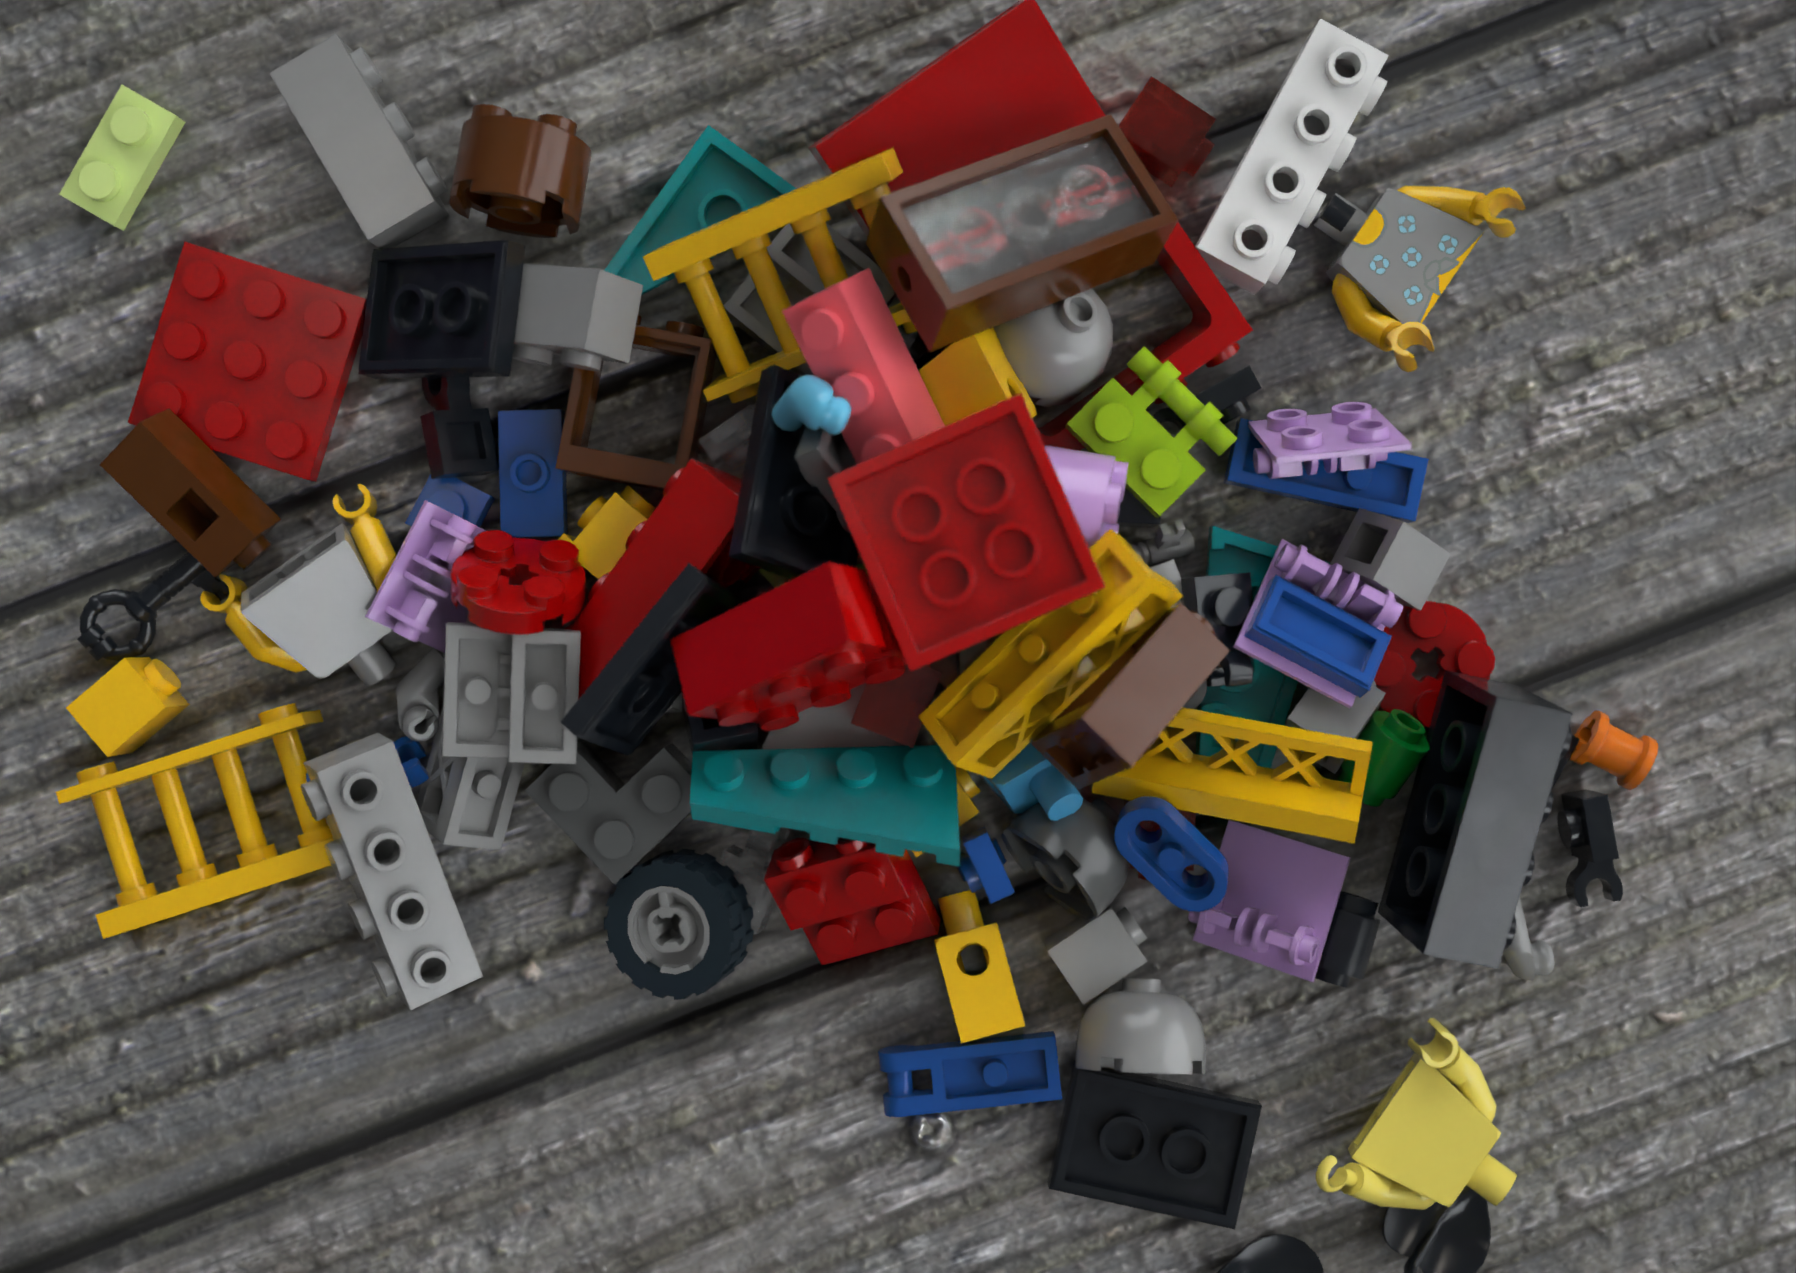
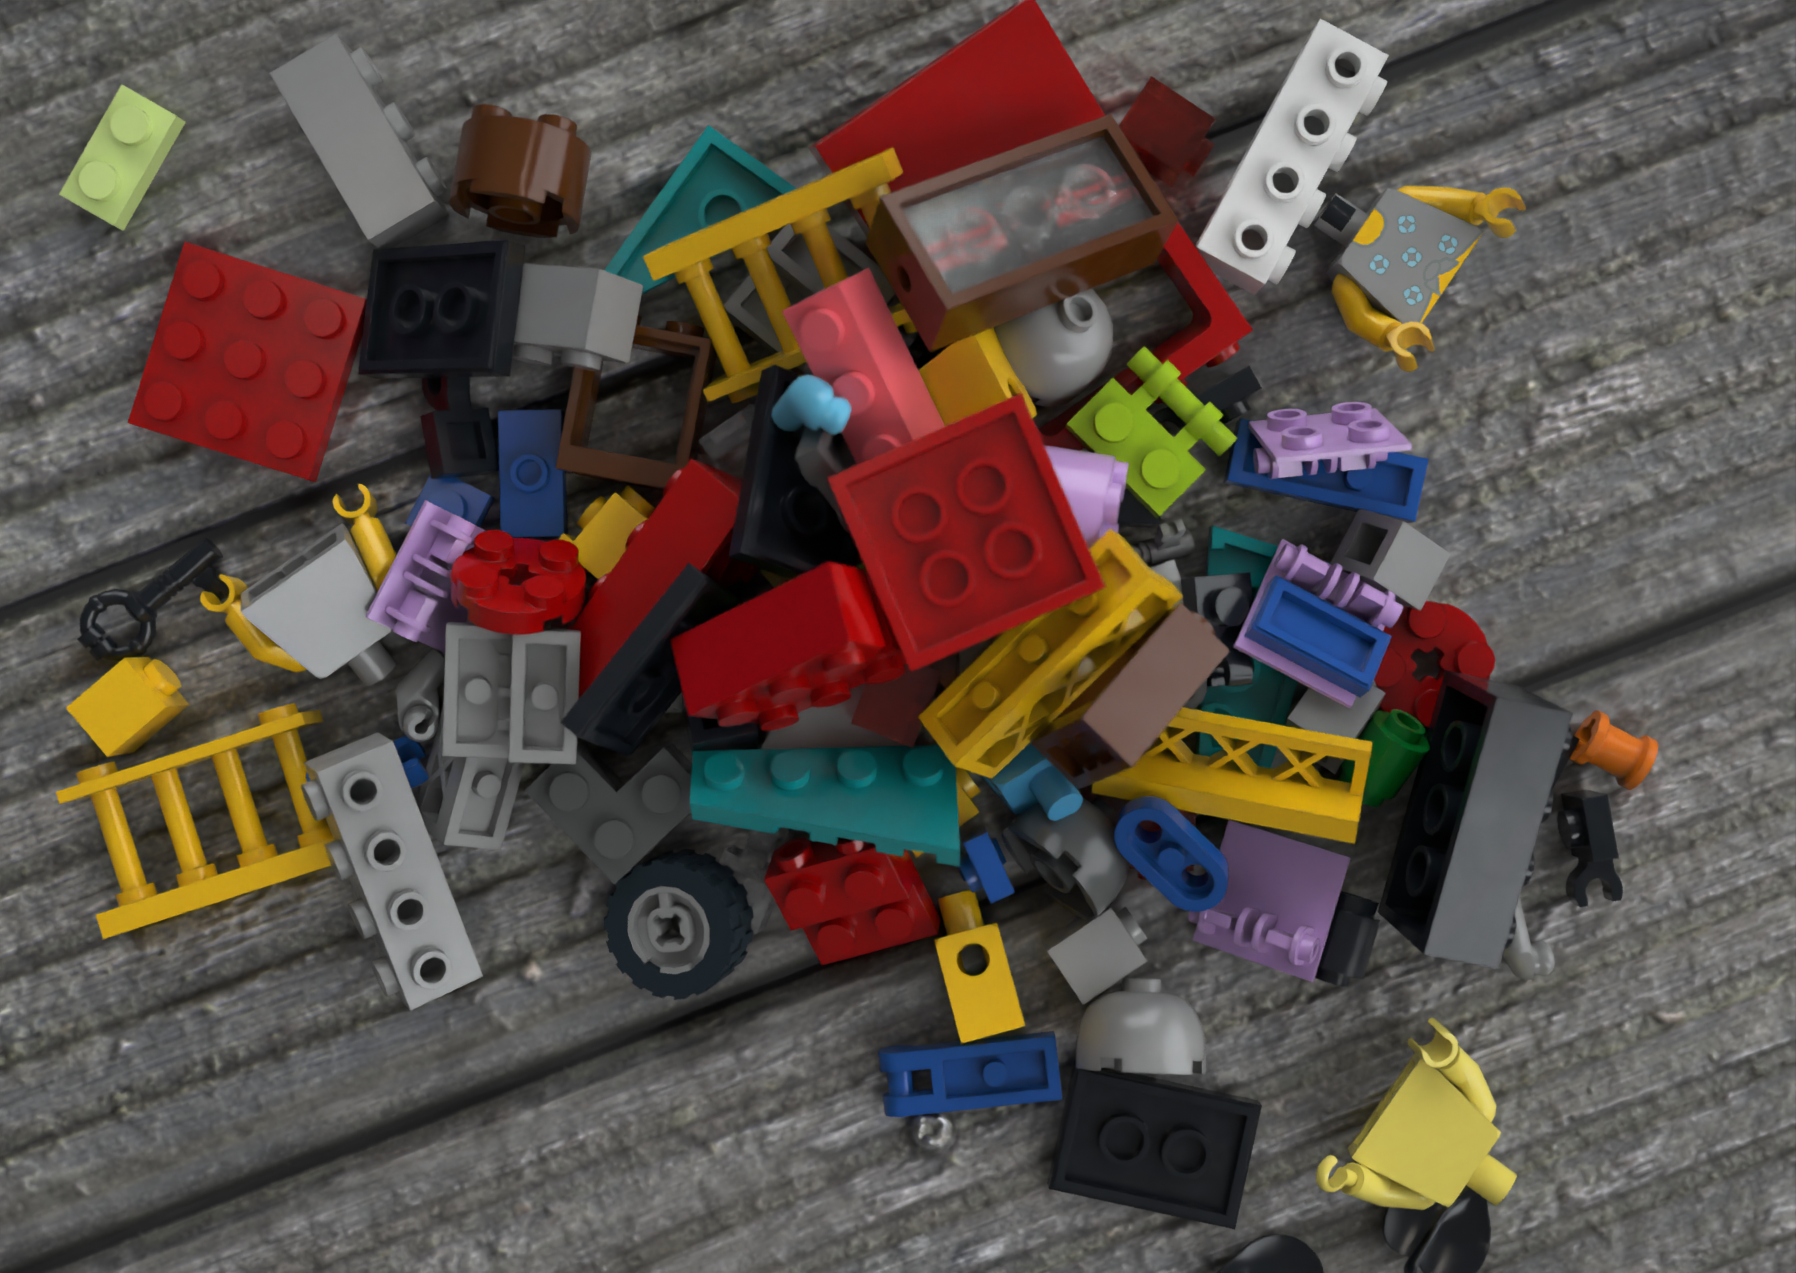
reddish brown brick [100,409,282,577] -> none

